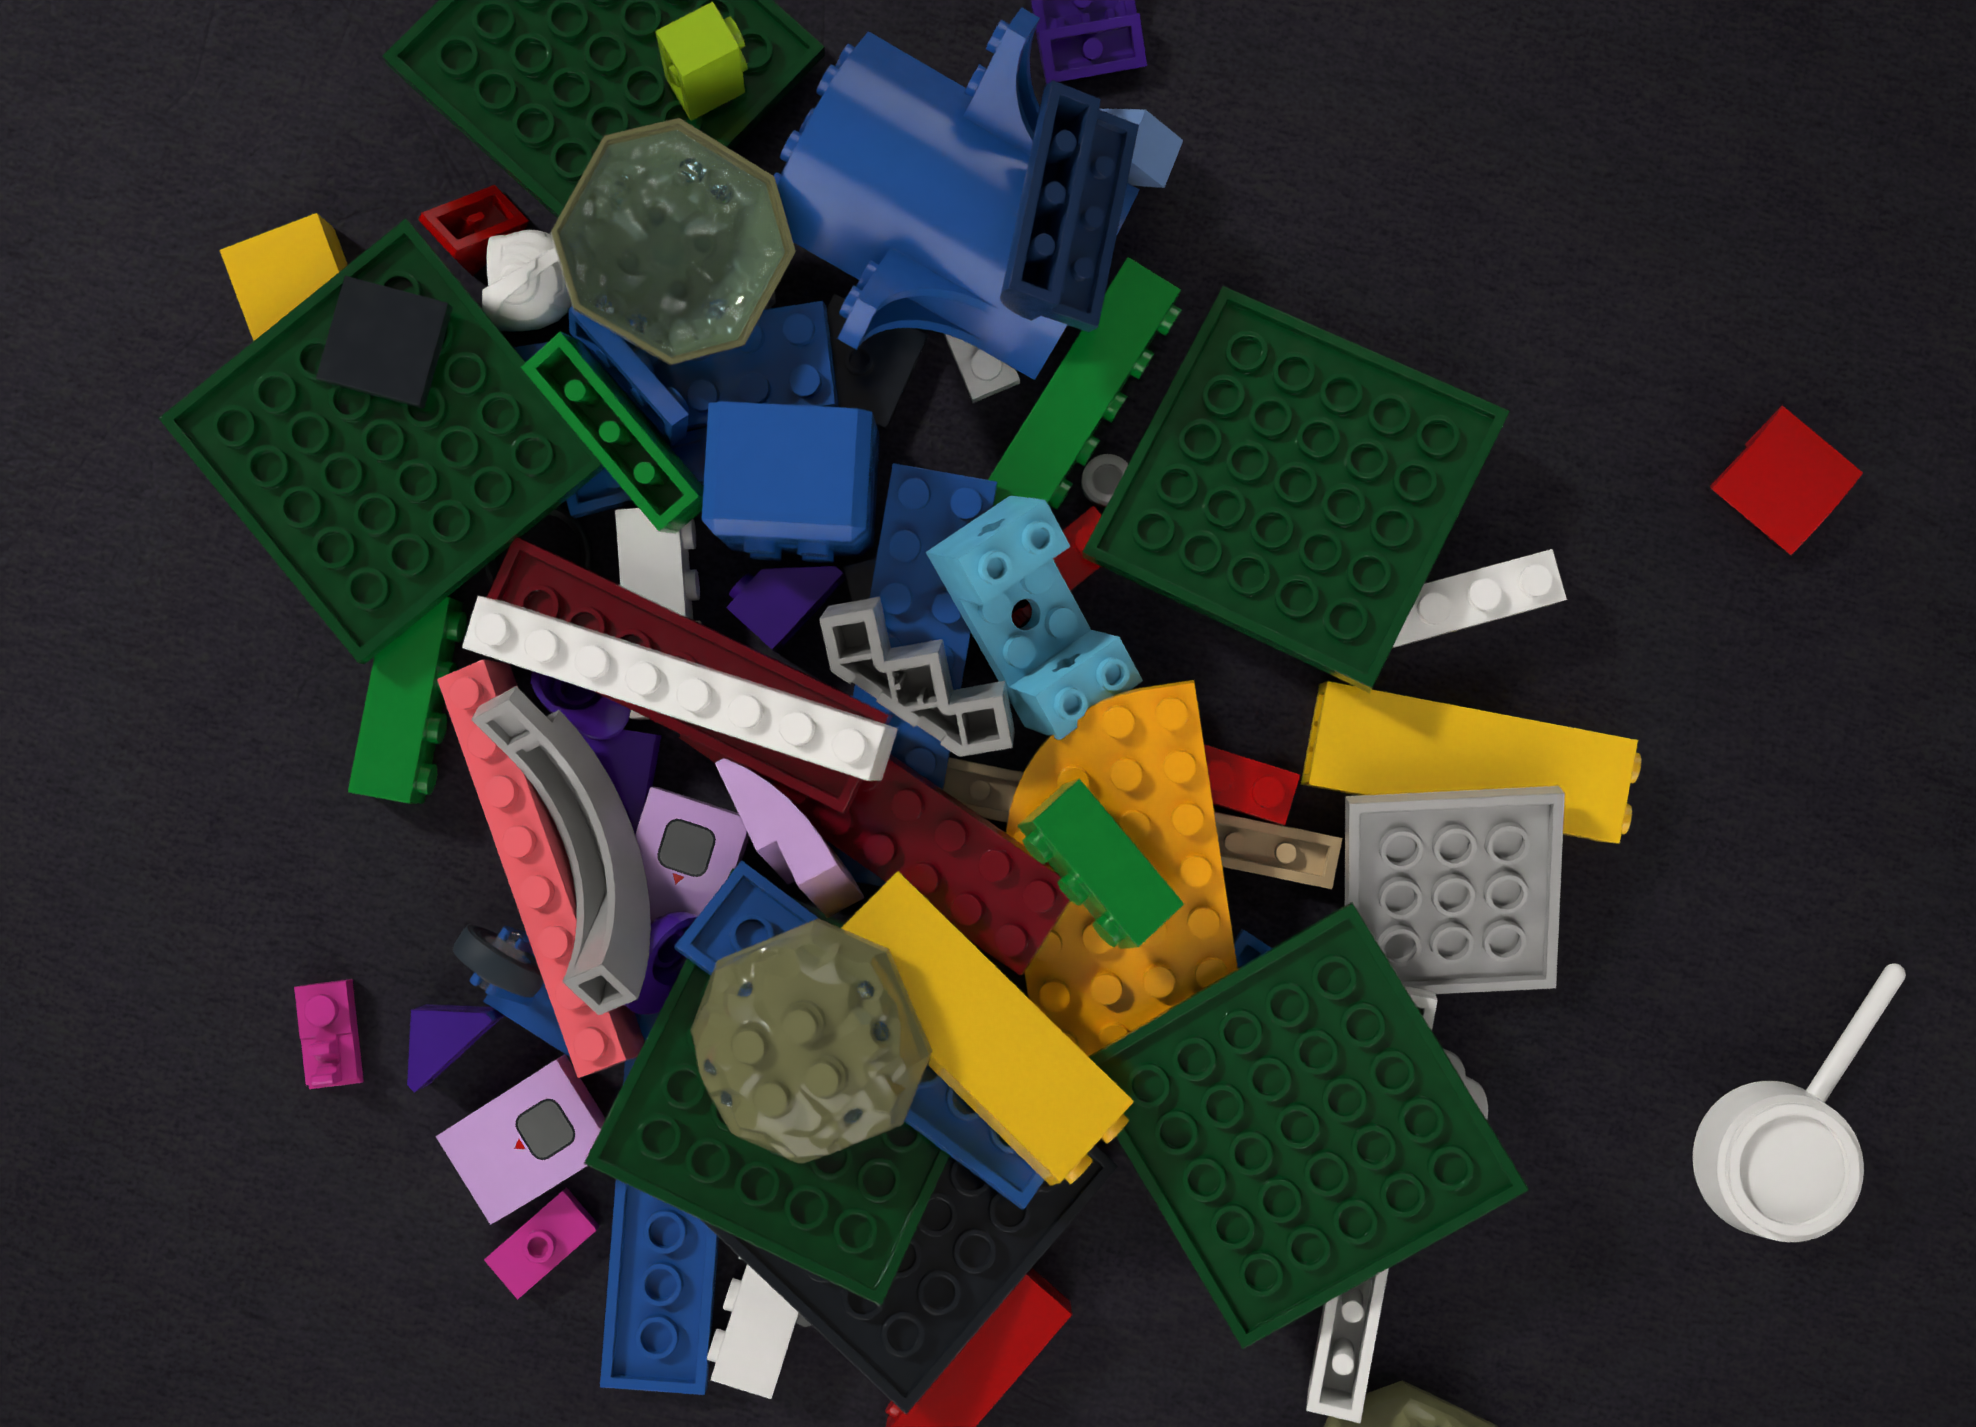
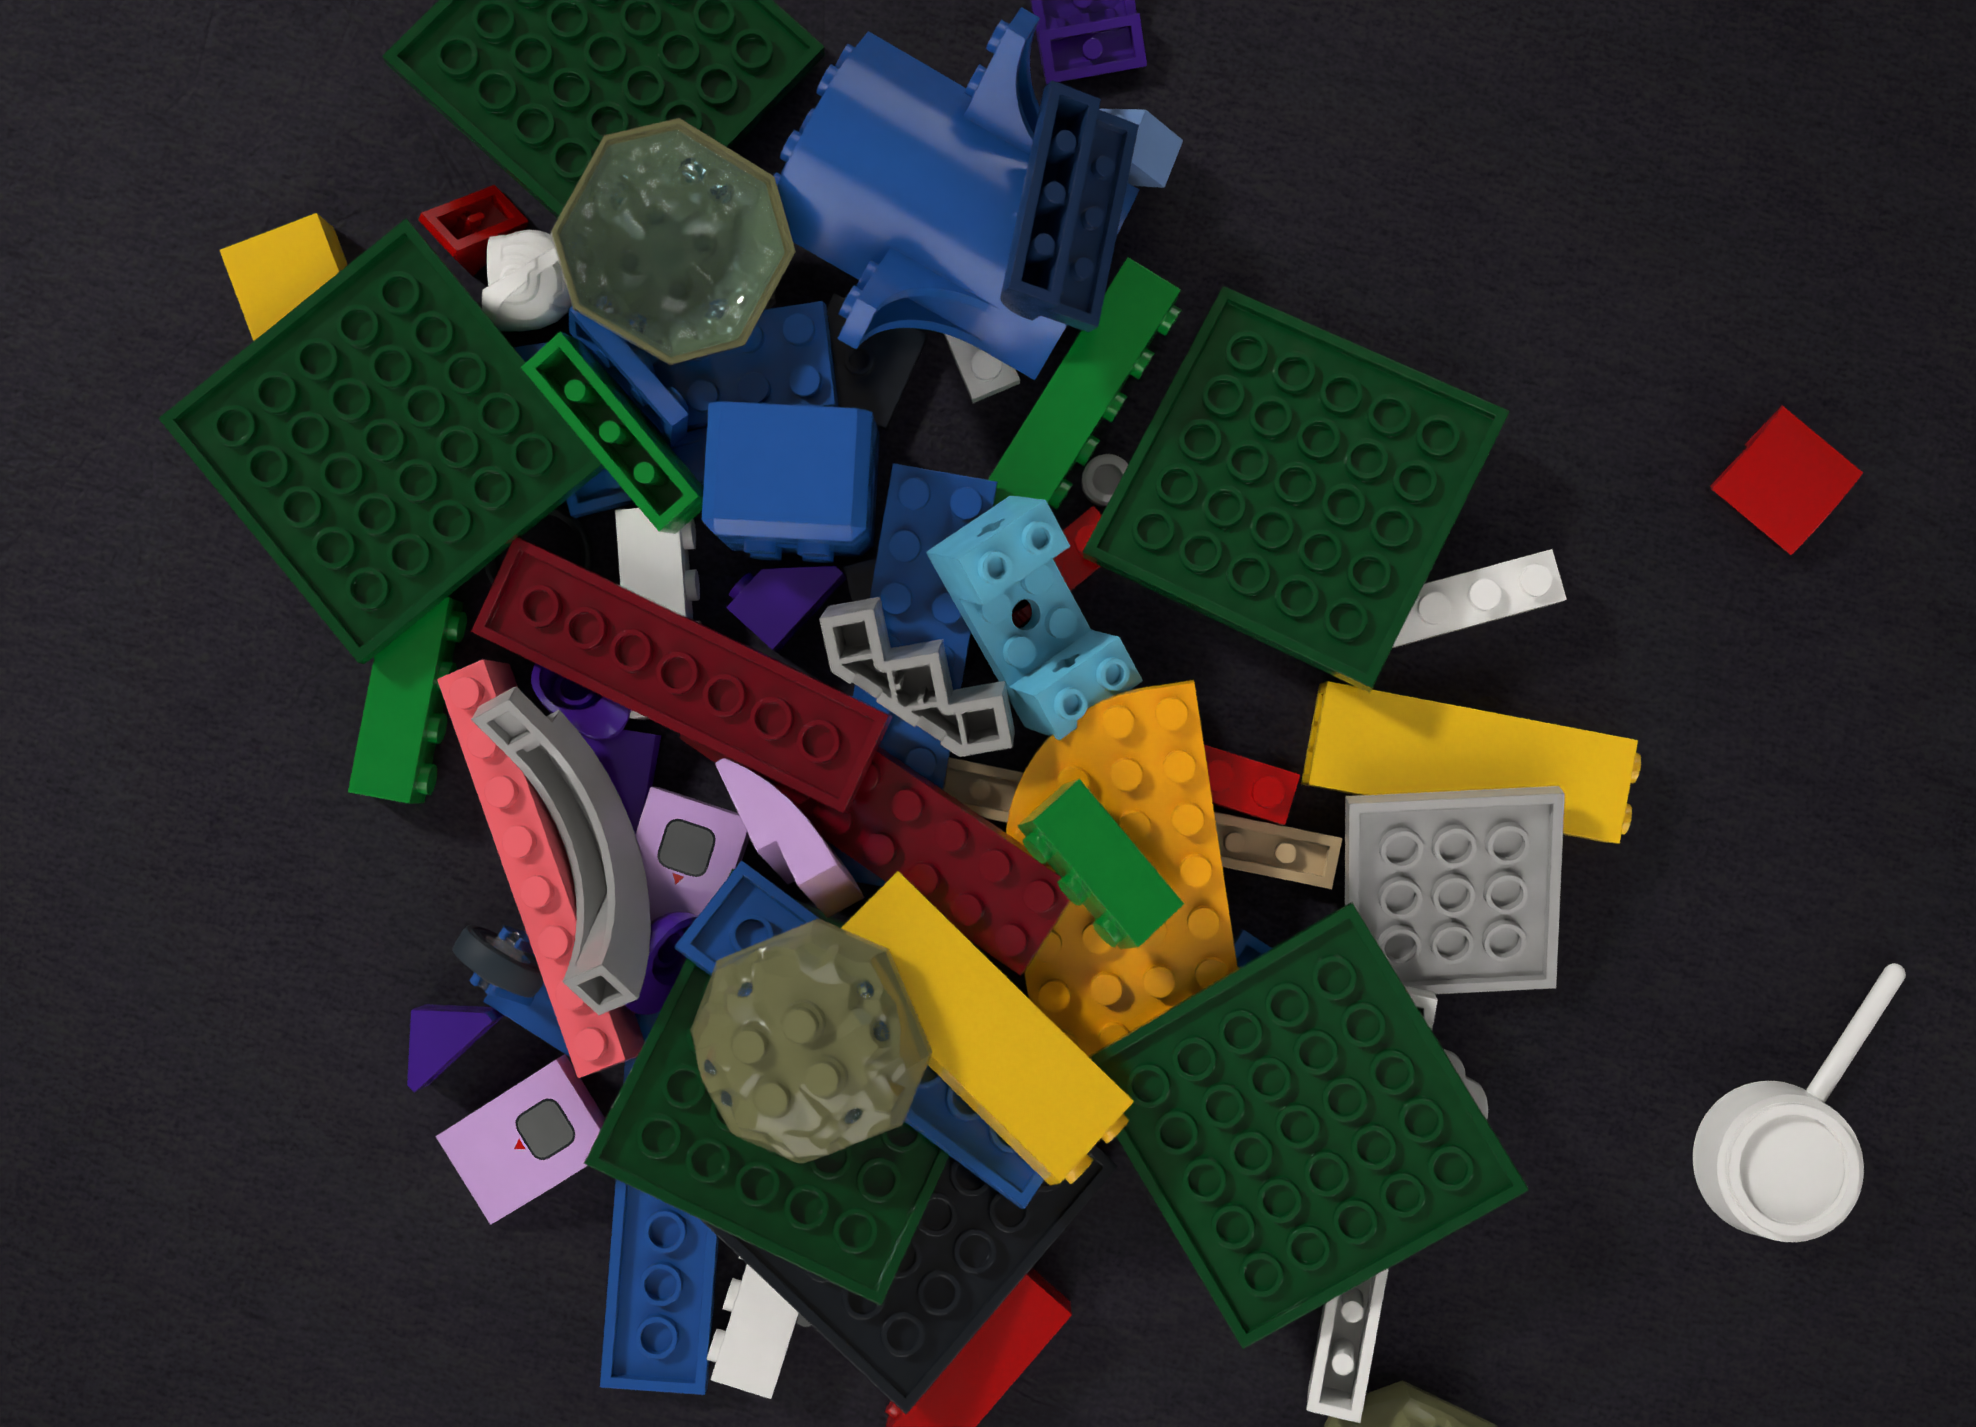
dark pink plate [294,979,364,1089] -> none
black tile [316,276,453,409] -> none
white brick [462,596,898,781] -> none
dark pink plate [484,1187,600,1299] -> none
lime brick [656,2,748,121] -> none

